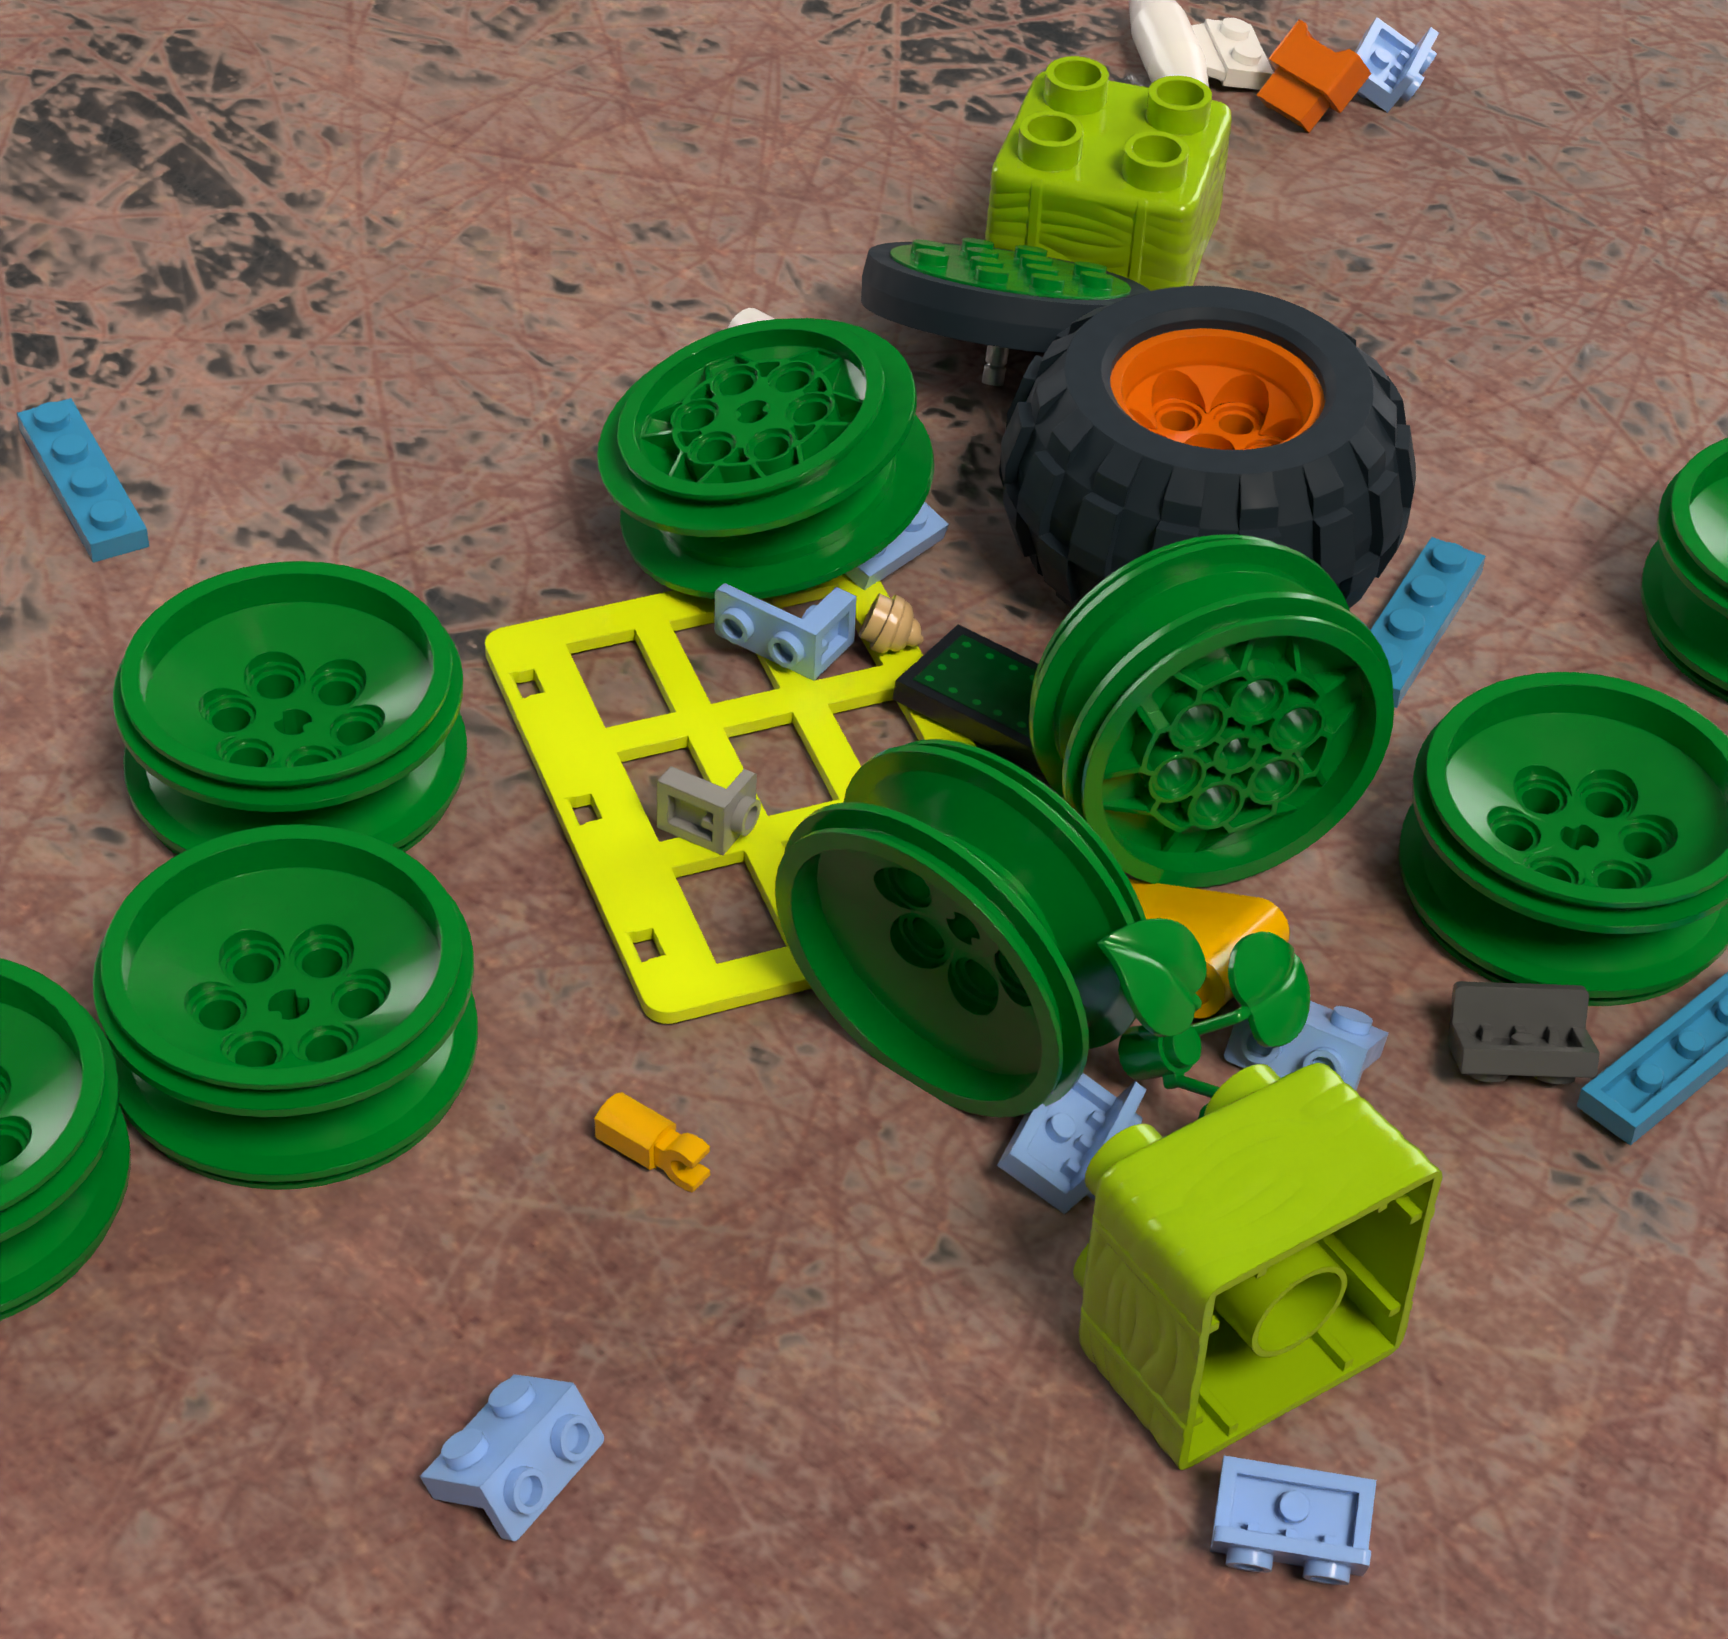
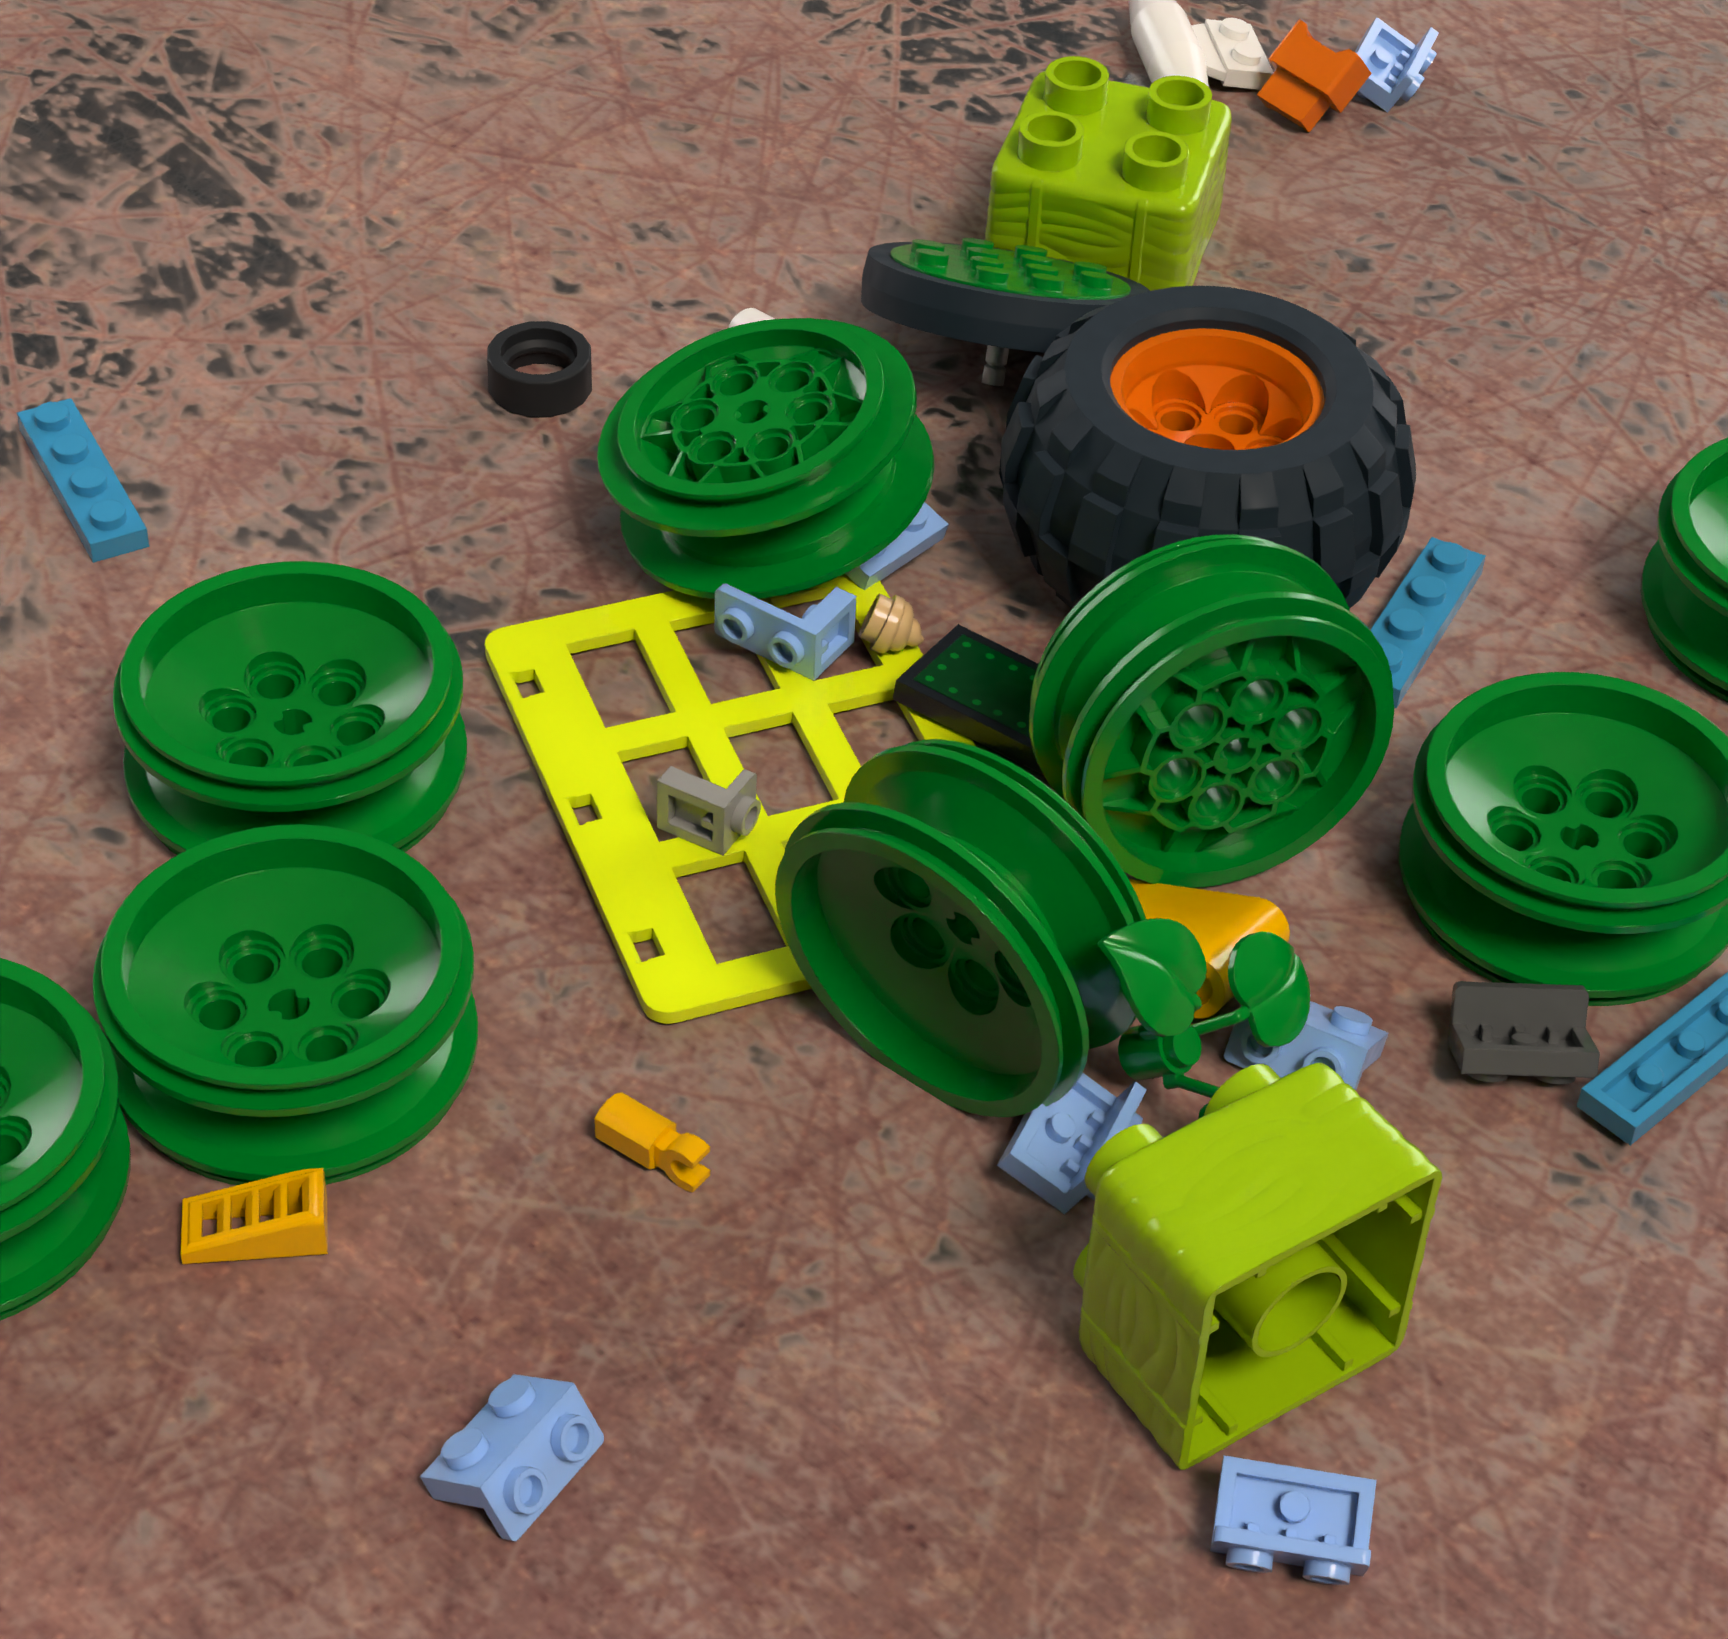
none -> yellow slope [181,1168,328,1264]
none -> black tyre [487,321,592,417]

